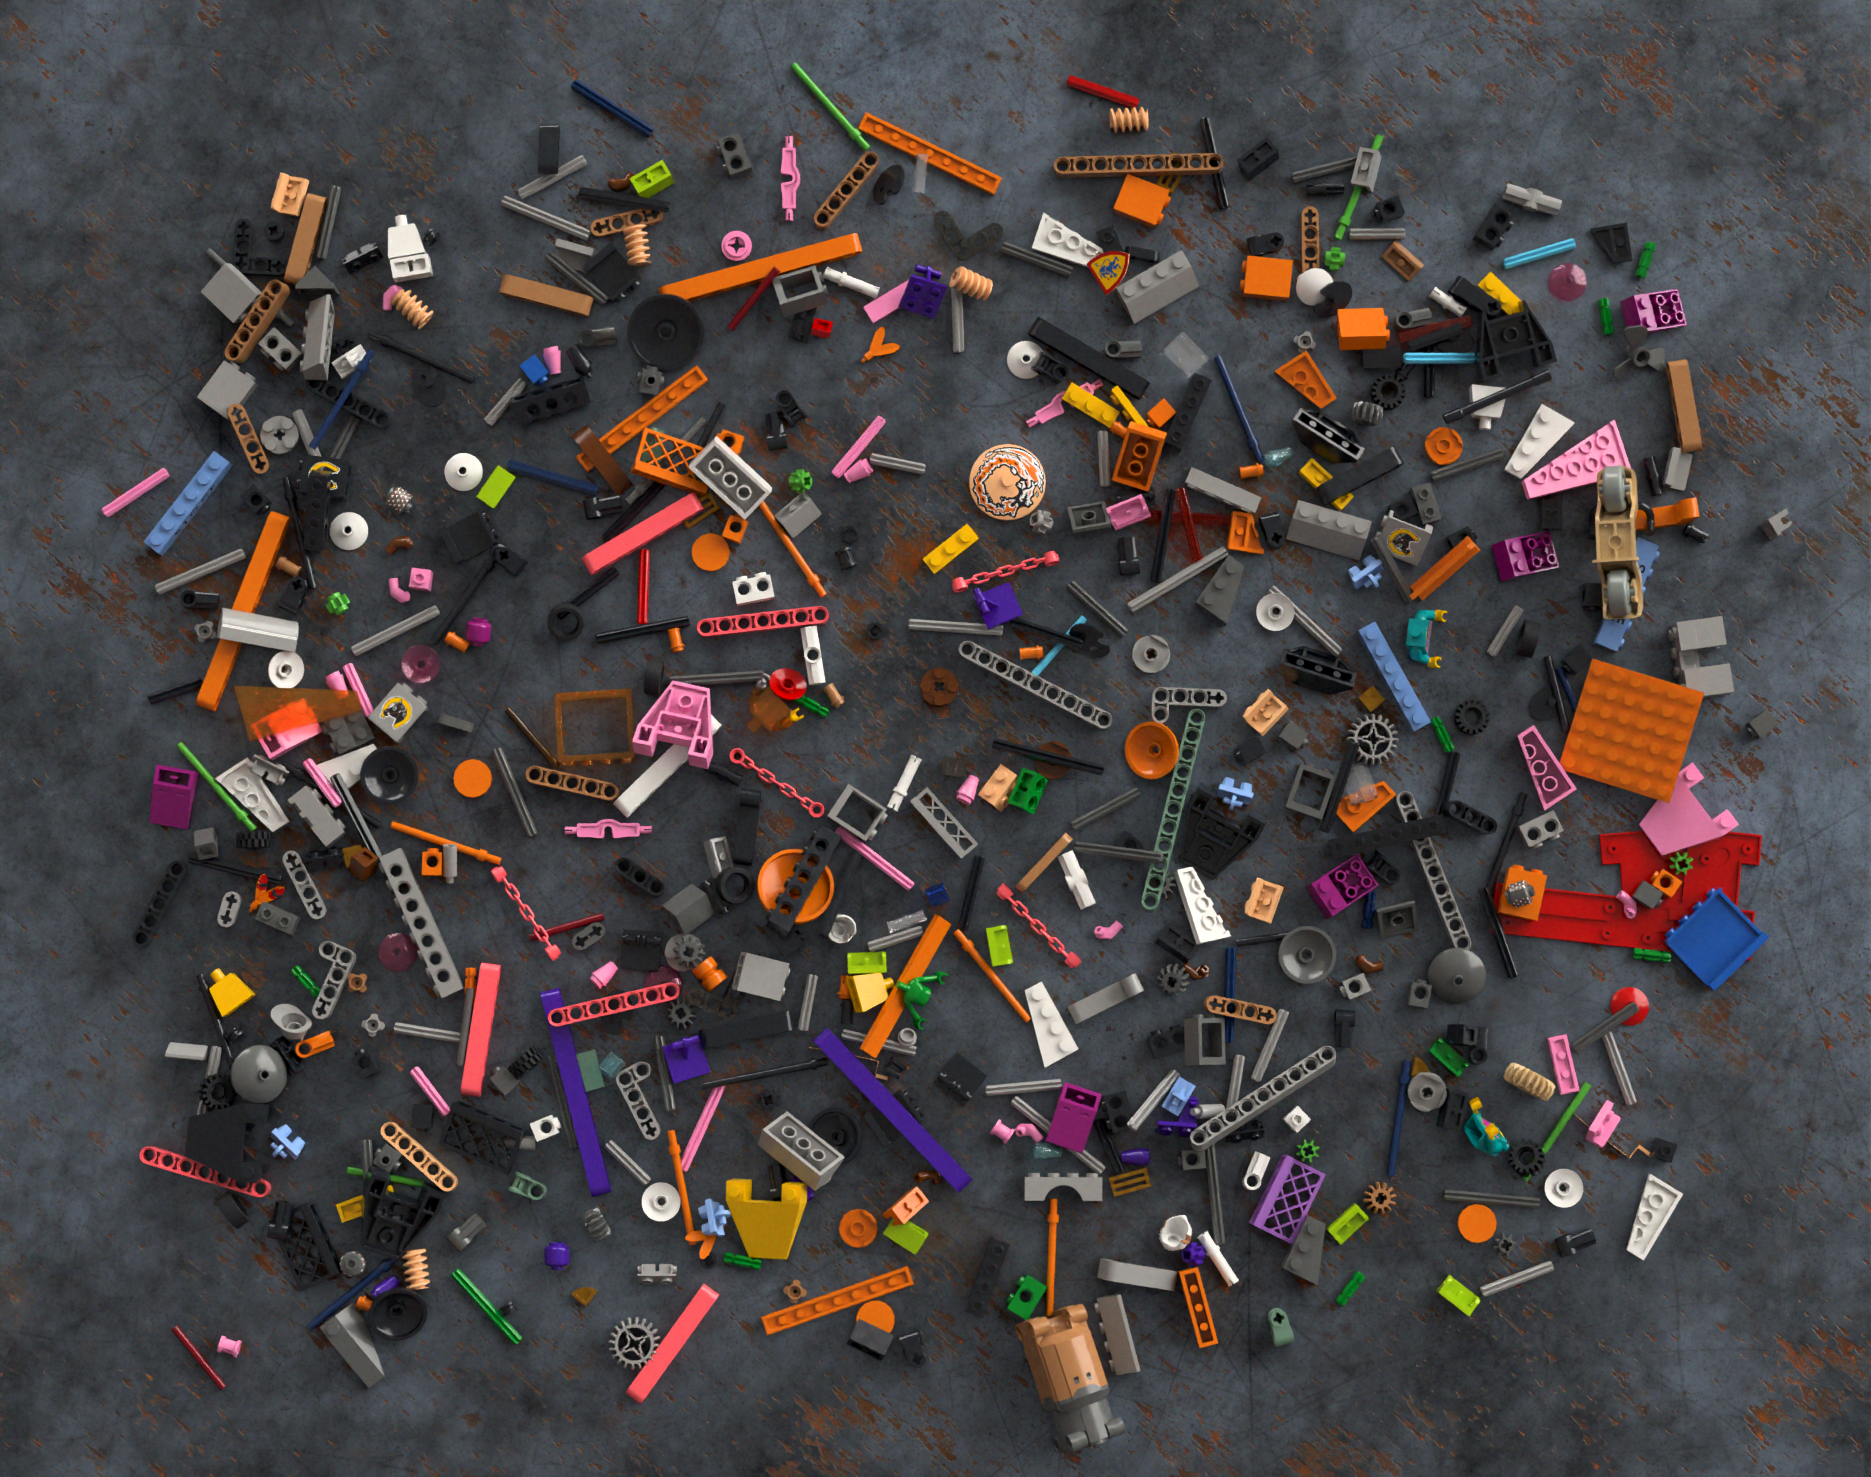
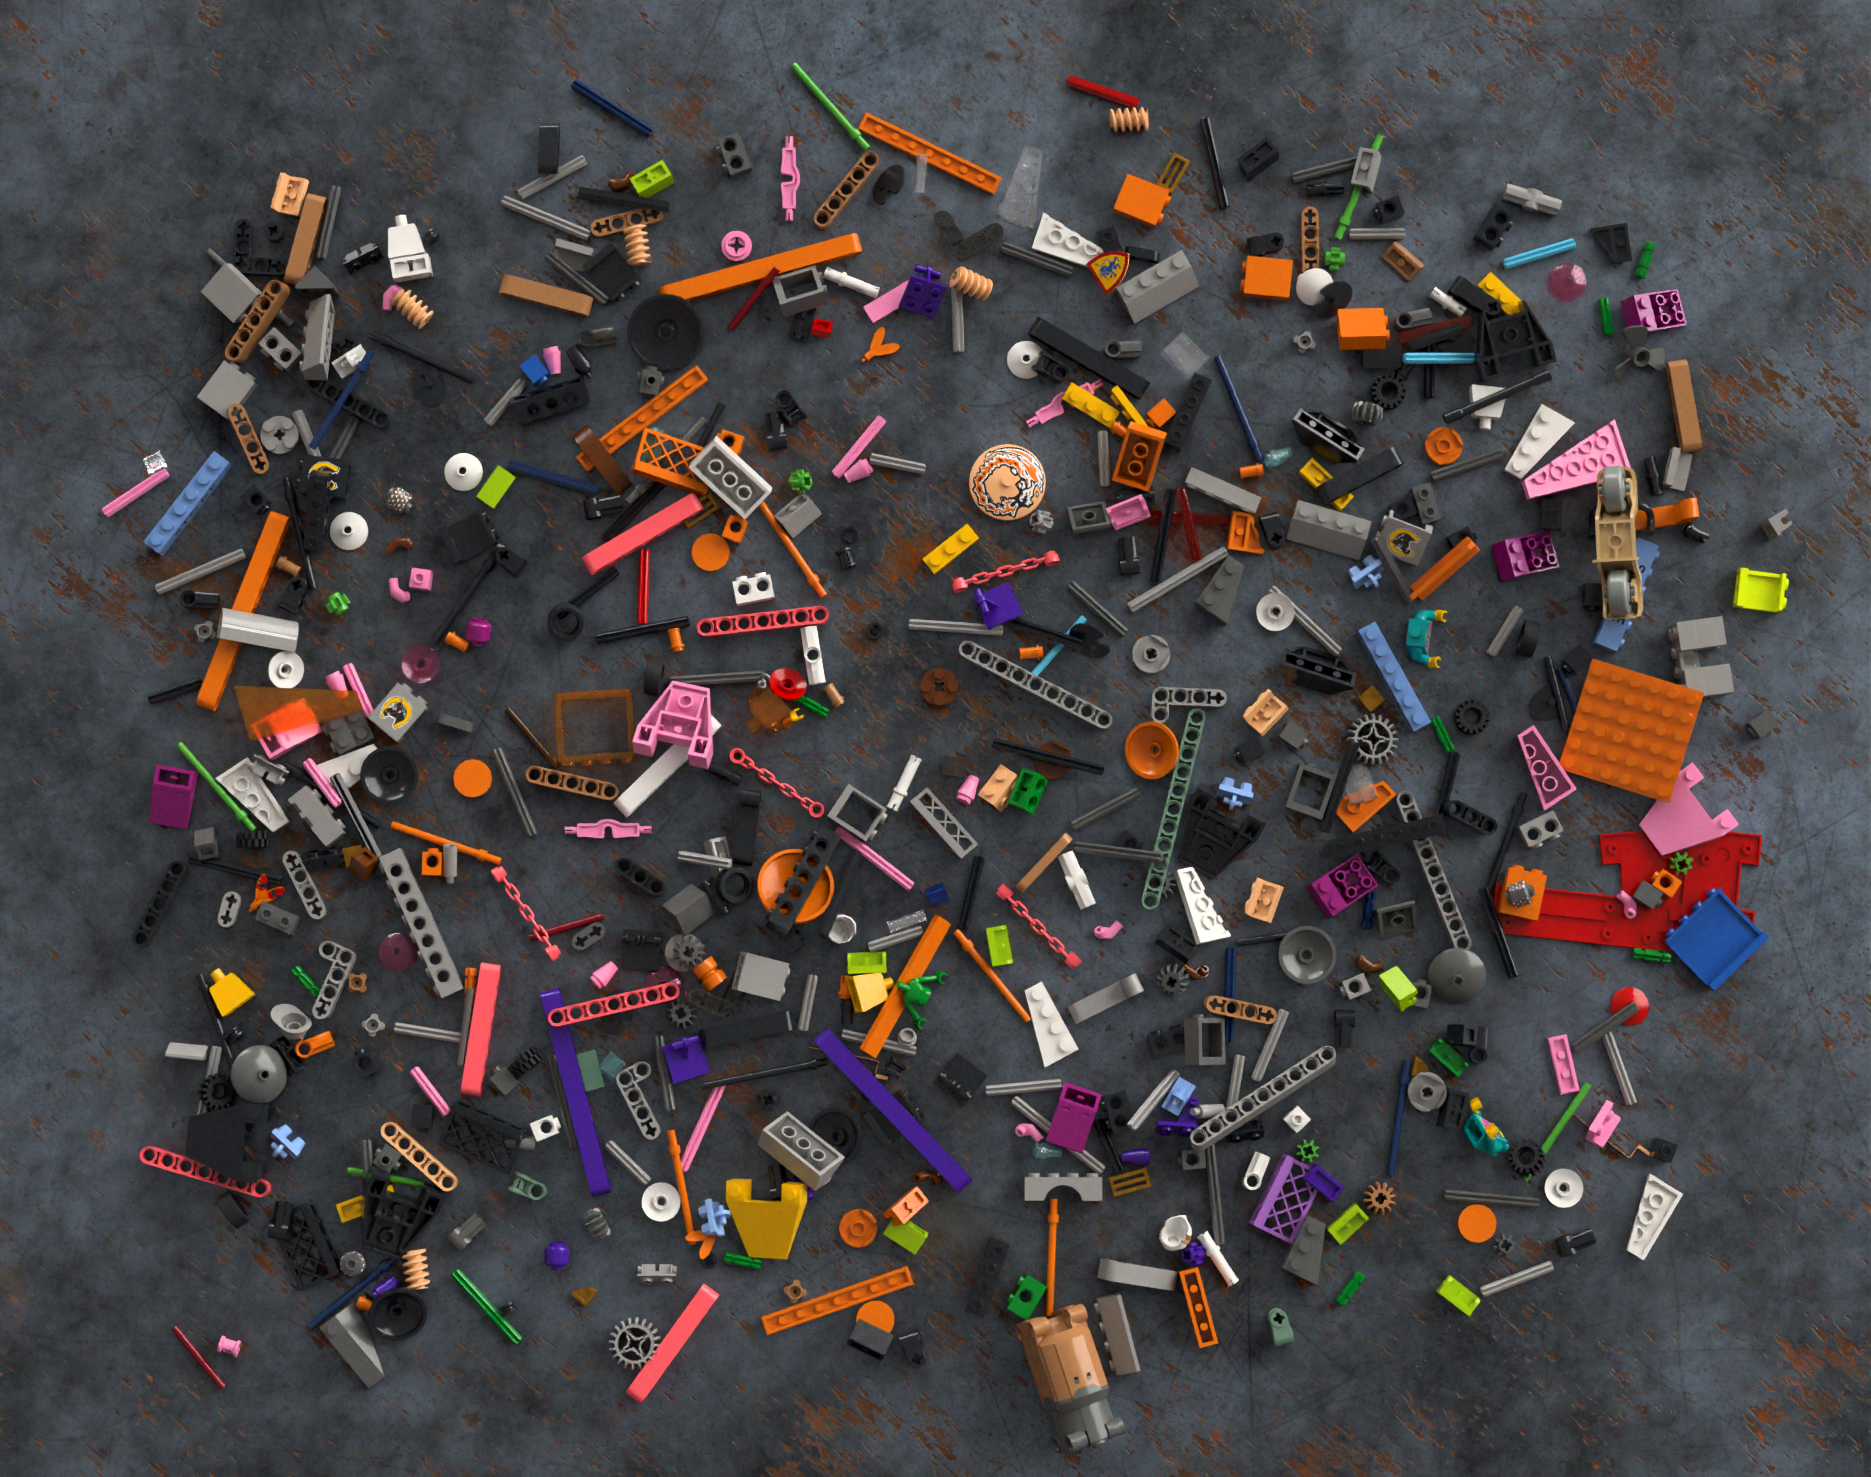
light grey axle [351,605,440,656] -> none
bright pink bush [990,1119,1015,1144] -> none
medium nougat beam [1054,153,1223,178] -> none
orange wing [1274,350,1337,409] -> none
tan gear [1503,1063,1555,1101] -> none
none -> clear tile [143,450,168,475]
none -> light grey axle [677,851,732,869]
none -> clear wedge [996,144,1043,232]
none -> dark purple tile [1303,1163,1345,1203]
none -> lime hinge [1379,965,1418,1012]
none -> neon yellow panel [1733,568,1789,613]

